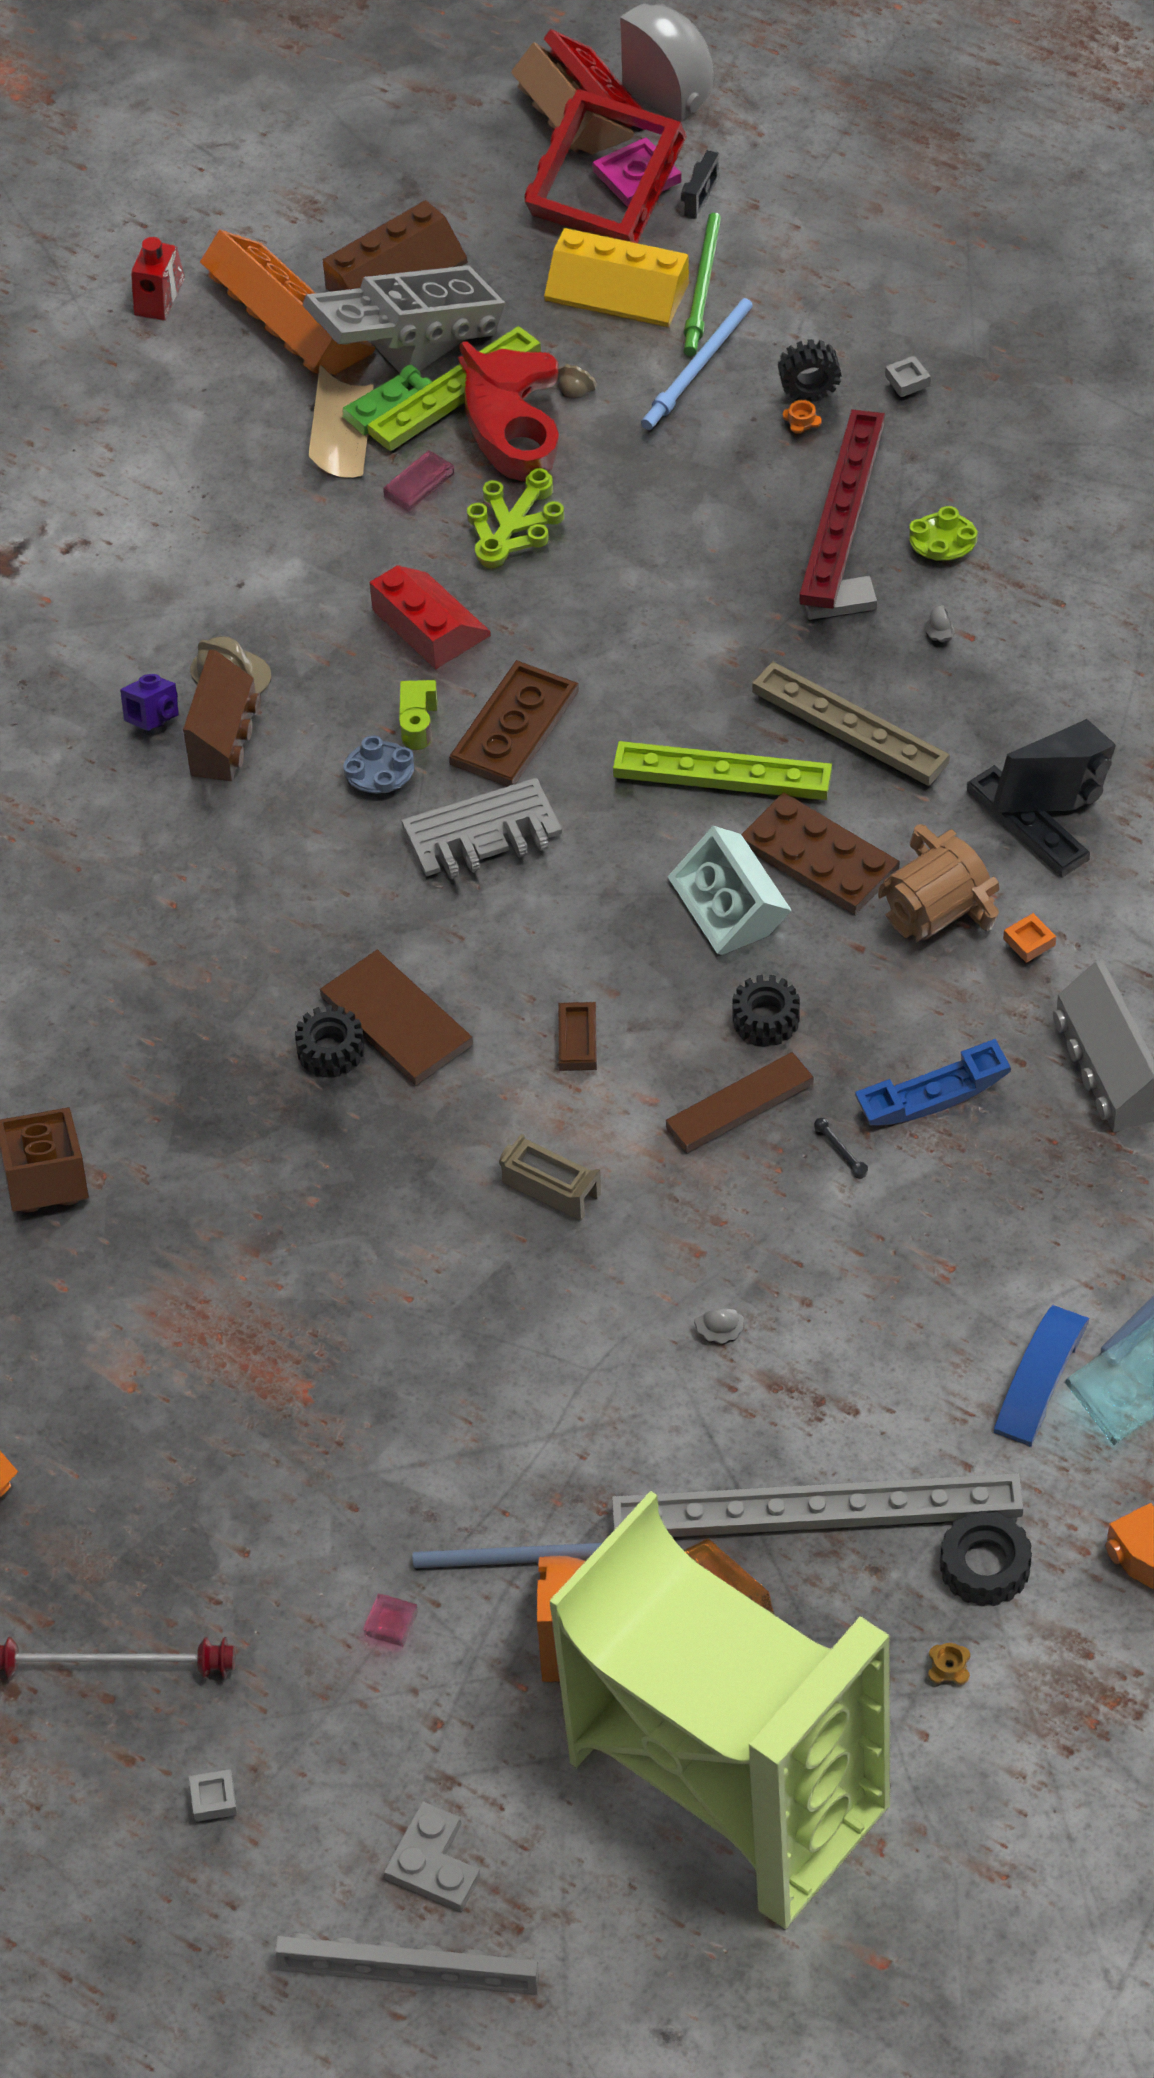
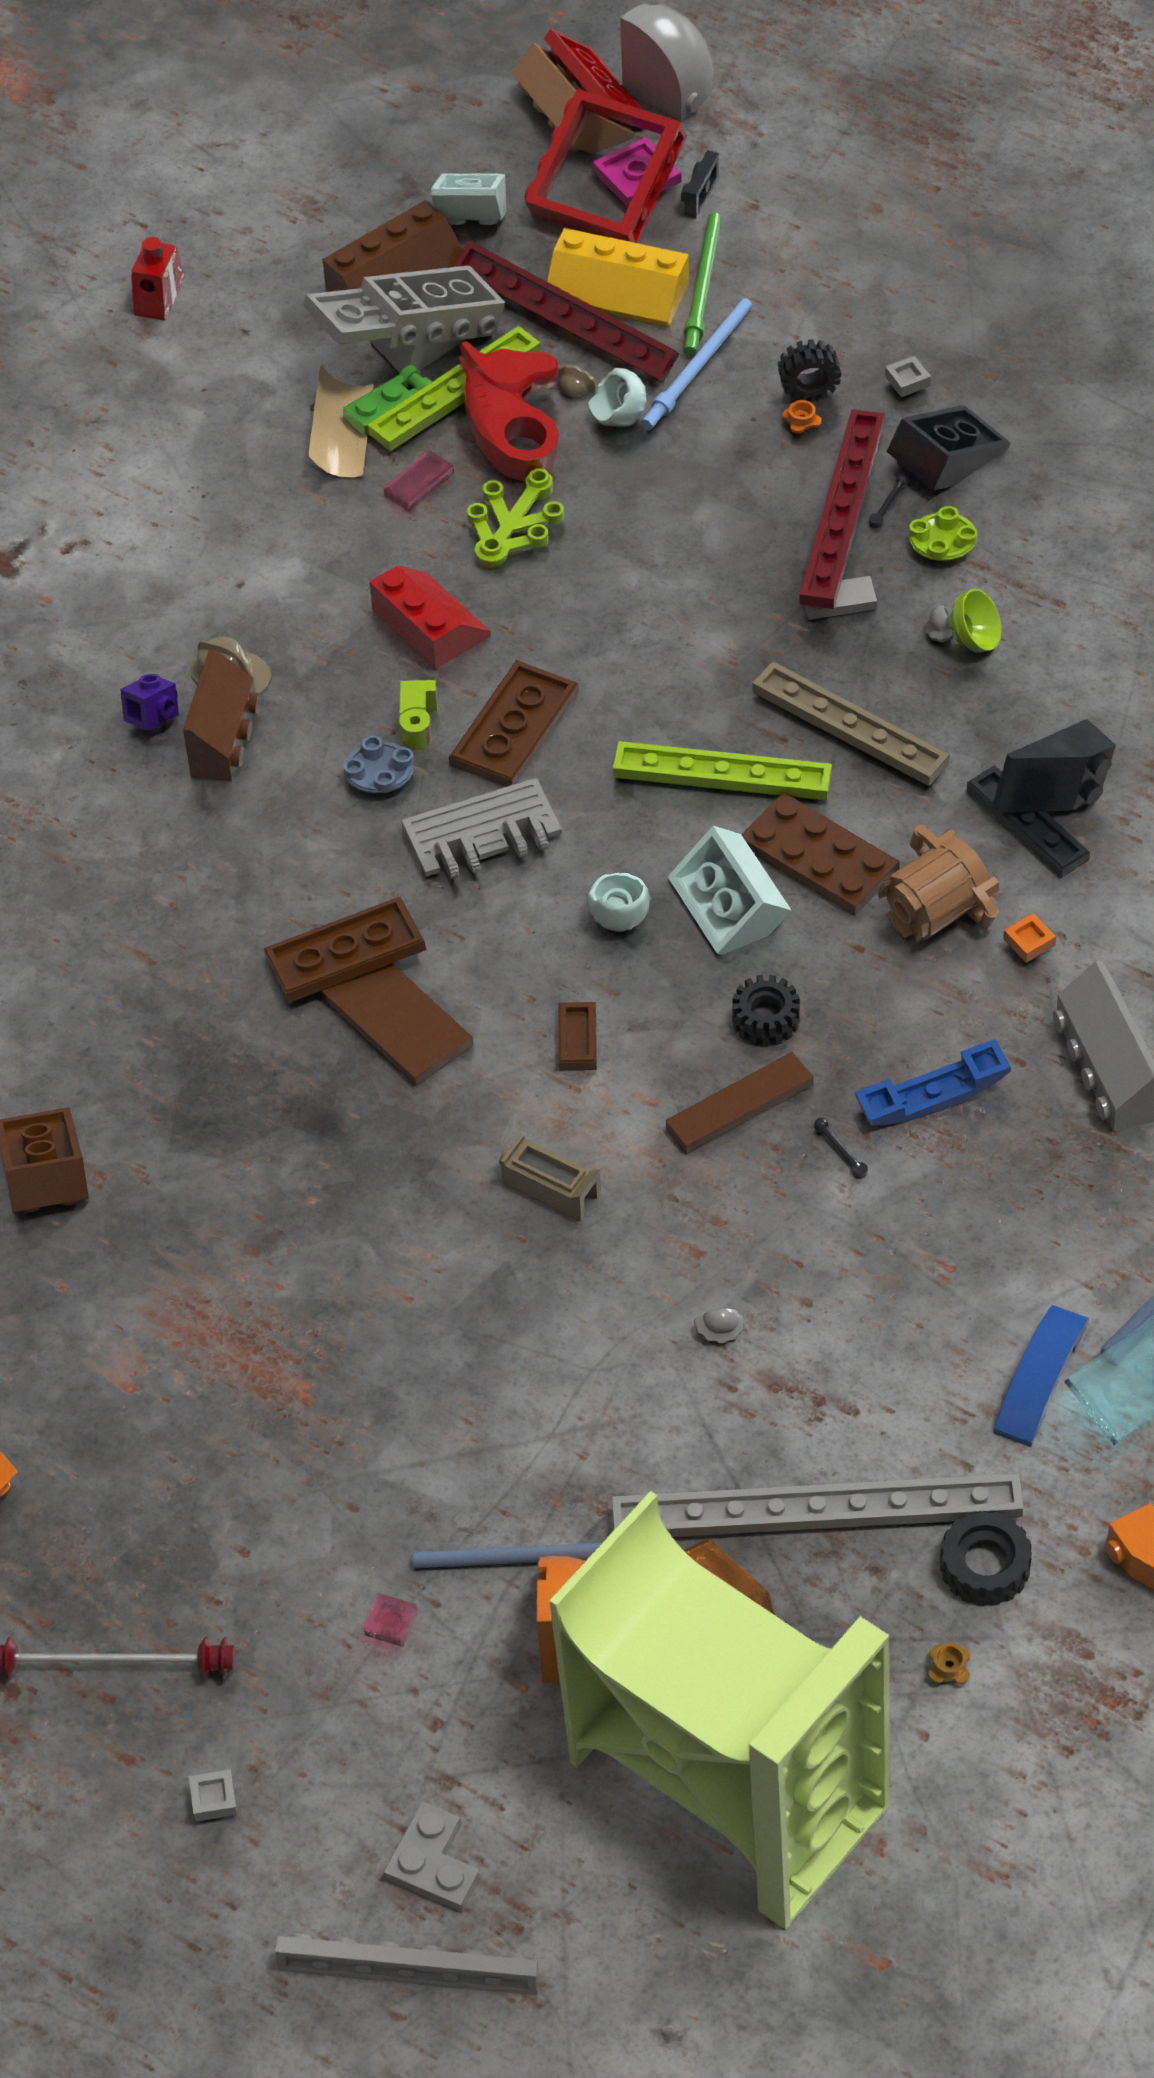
orange slope [200,229,376,375] -> none
black tyre [295,1005,364,1077] -> none
none -> reddish brown tile [263,897,427,1003]
none -> light aqua slope [431,174,506,225]
none -> dark red plate [454,240,680,383]
none -> light aqua hair [587,872,651,932]
none -> light aqua hair [589,368,647,427]
none -> black hinge [869,474,909,528]
none -> black slope [886,405,1011,491]
none -> lime piece [949,588,1002,653]

